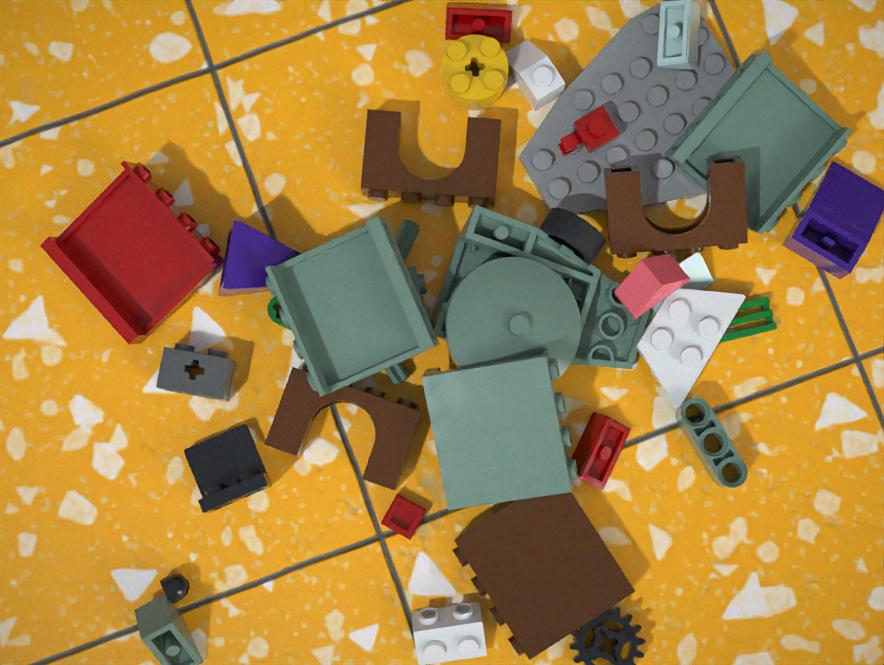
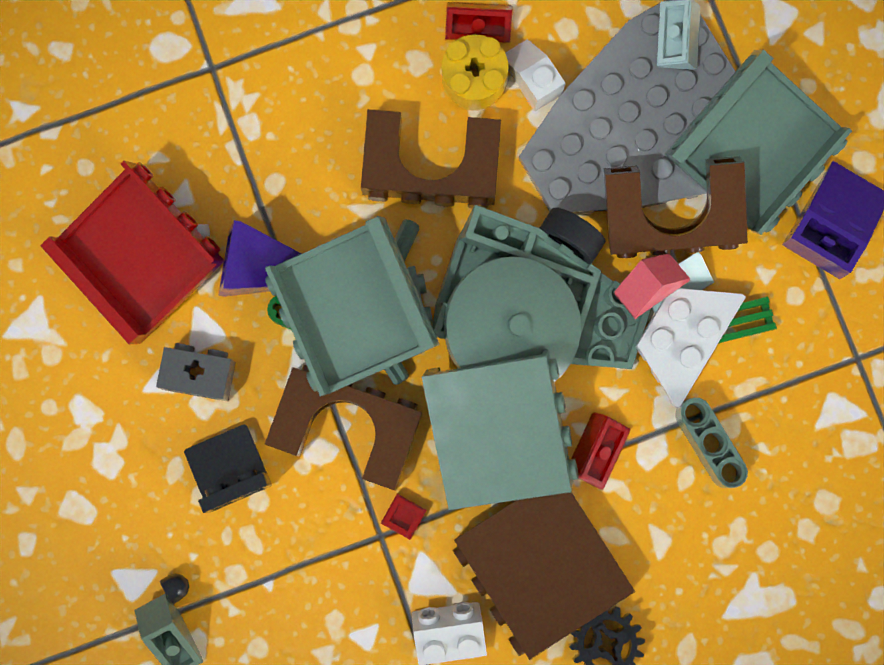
red plate [557,106,620,156] -> none

